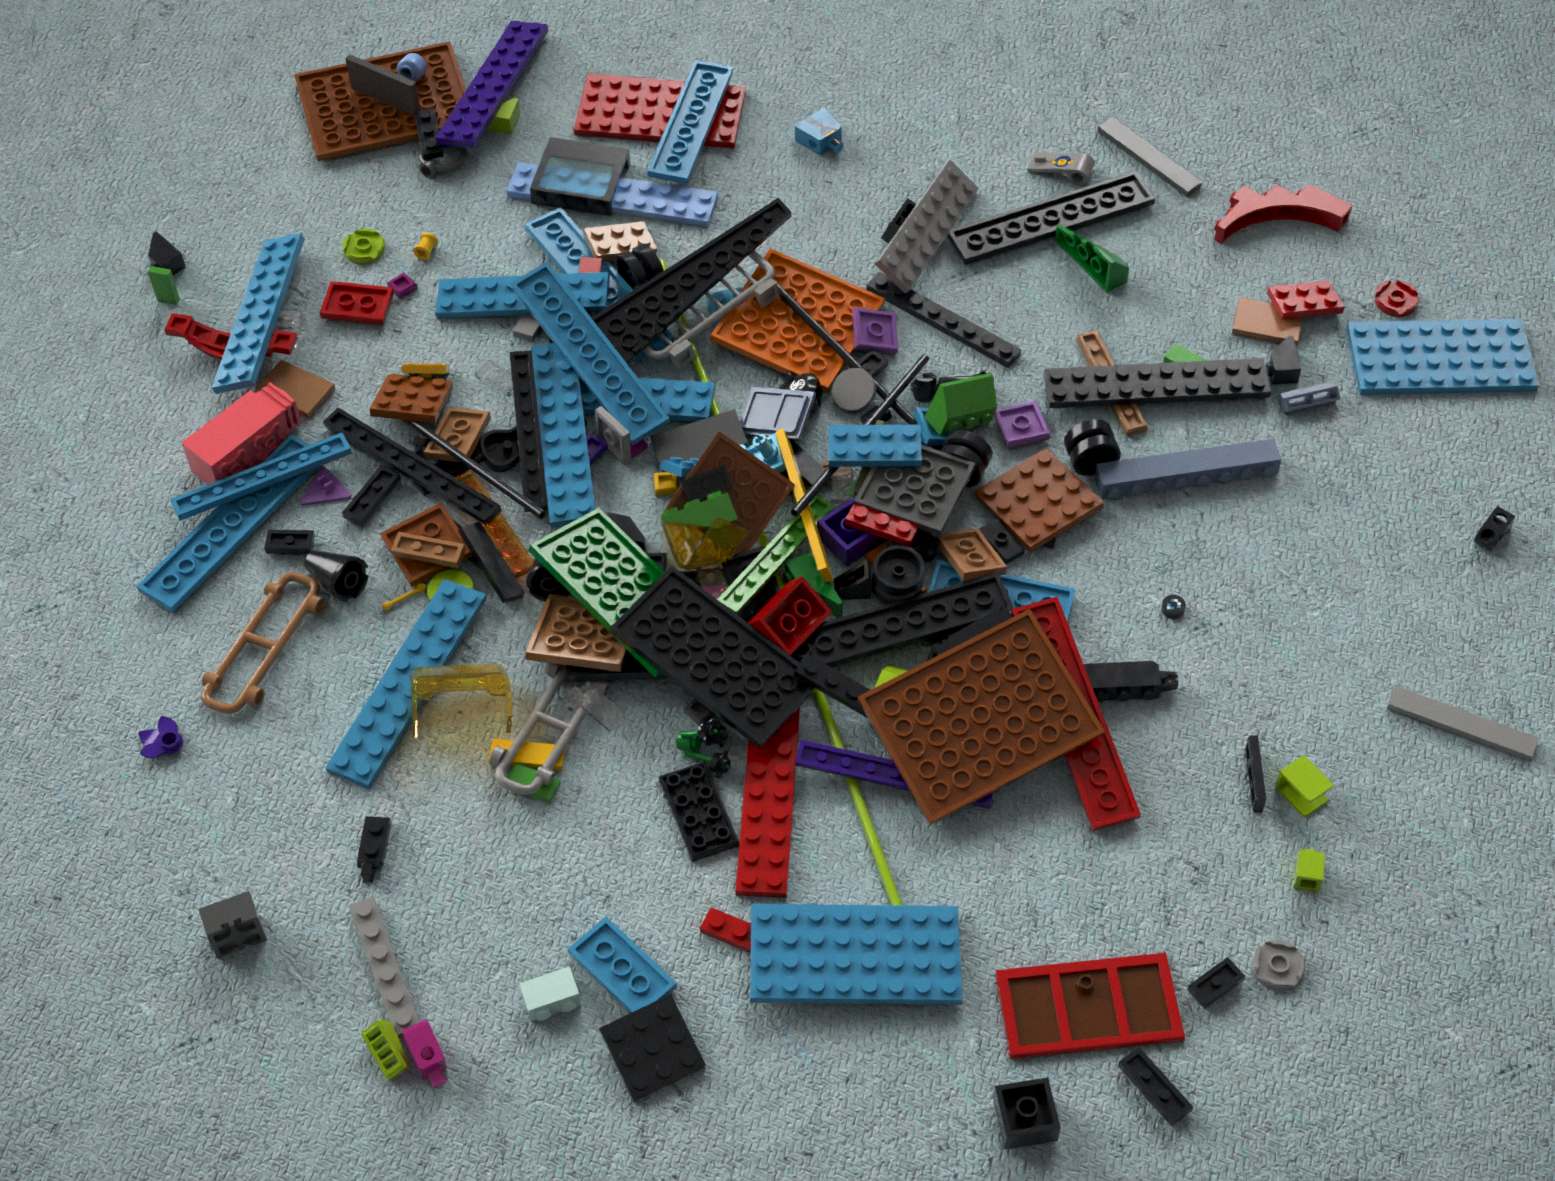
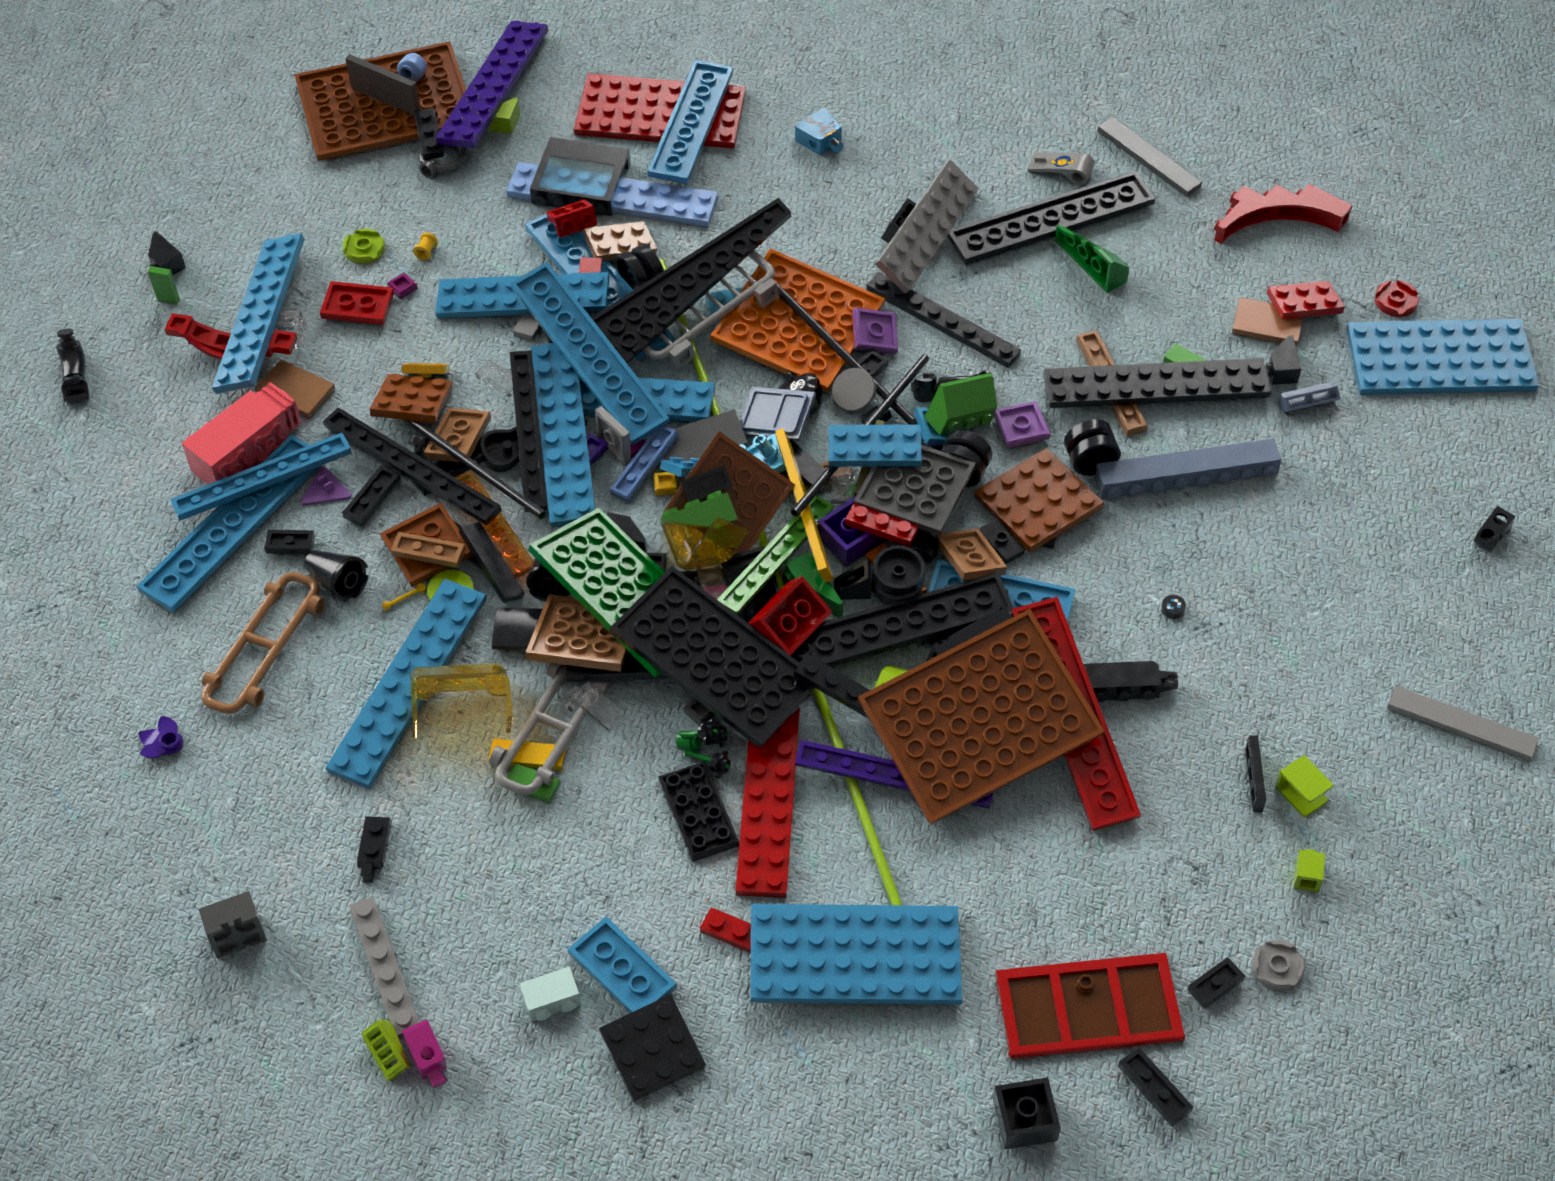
none -> black piece [56,328,90,403]
none -> black slope [492,607,543,650]
none -> red bracket [546,200,597,238]
none -> medium blue tile [610,426,679,503]

